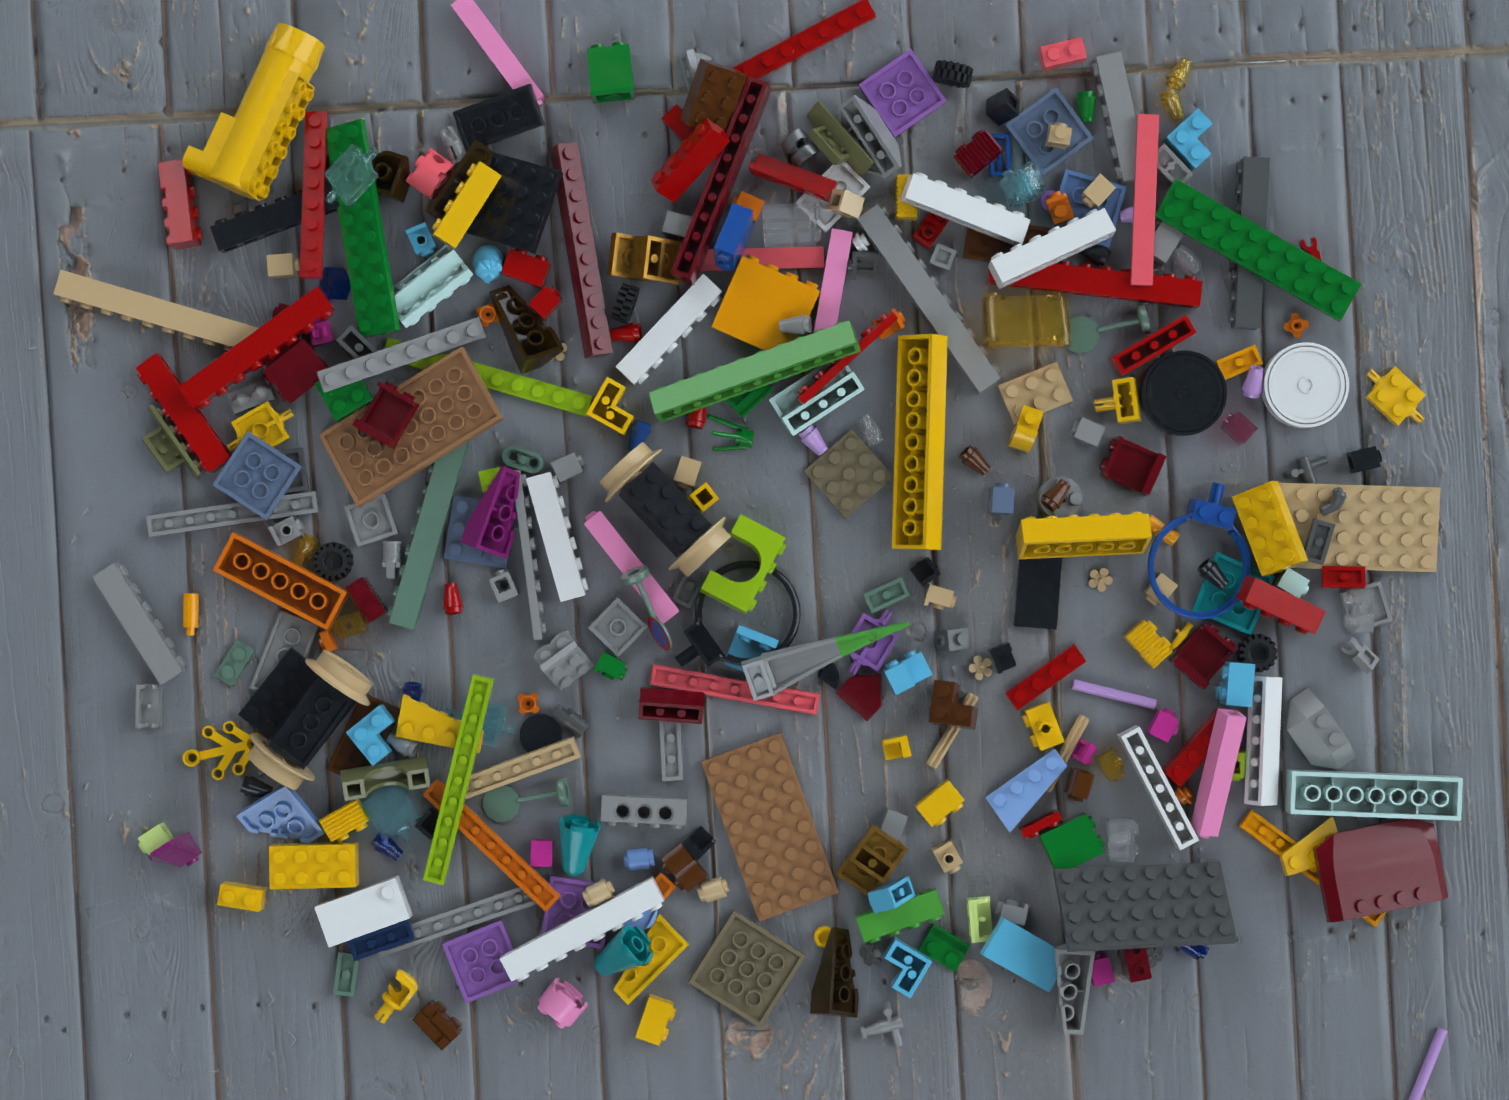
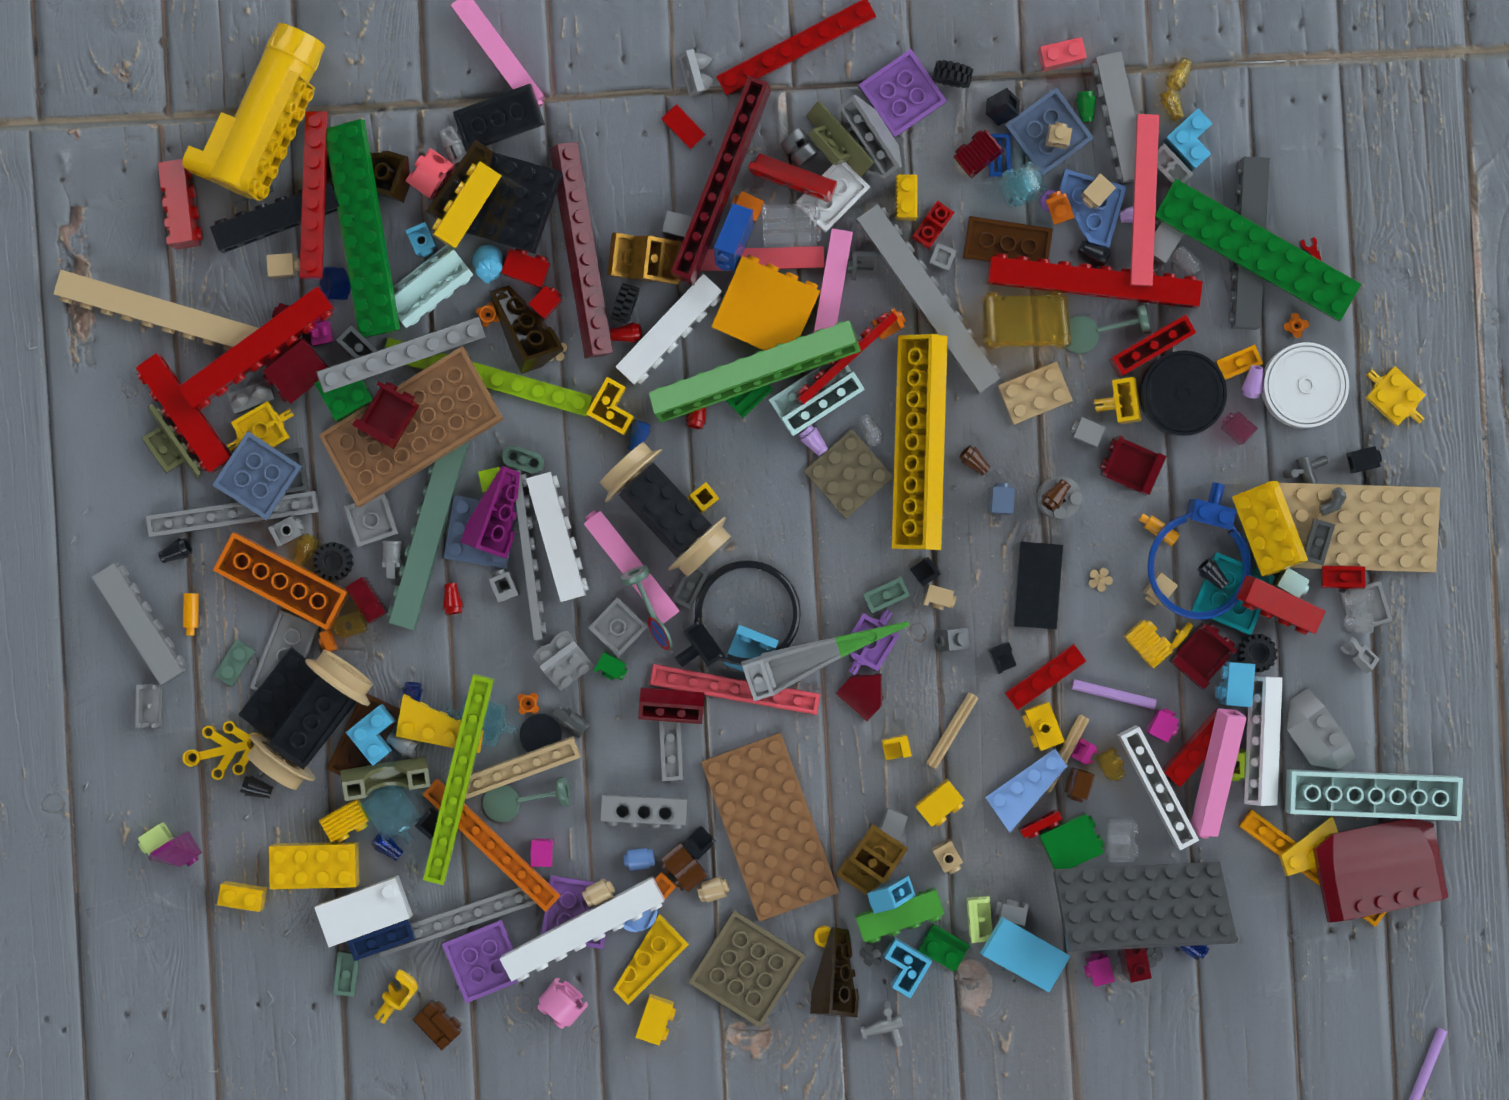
medium blue plate [236,785,325,843] -> none
clear light blue plate [324,144,379,206] -> none
light grey brick [551,452,586,483] -> none
teal cone [558,814,601,876] -> none
green slope [587,42,635,104] -> none
teal cone [594,925,653,976] -> none
red brick [651,118,730,203] -> none
tan brick [674,456,702,490] -> none
reddish brown brick [680,58,747,132] -> none
lime arch [700,514,787,615] -> none
green plant [707,414,754,451] -> none
light grey cone [779,314,812,336] -> none
black tile [818,662,839,690] -> none
tan brick [827,189,865,219] -> none
white plate [852,232,870,252] -> none
medium azure brick [882,650,933,695] -> none
white brick [900,172,1030,246] -> none
reddish brown brick [928,680,978,730] -> none
tan plant [968,656,992,680] -> none
white brick [988,208,1116,289] -> none
yellow brick [1007,405,1044,453] -> none
yellow brick [1015,512,1152,560] -> none
light grey wedge [1054,943,1095,1035] -> none
orange plate [1174,786,1194,805] -> none
none -> black cone [158,538,192,563]

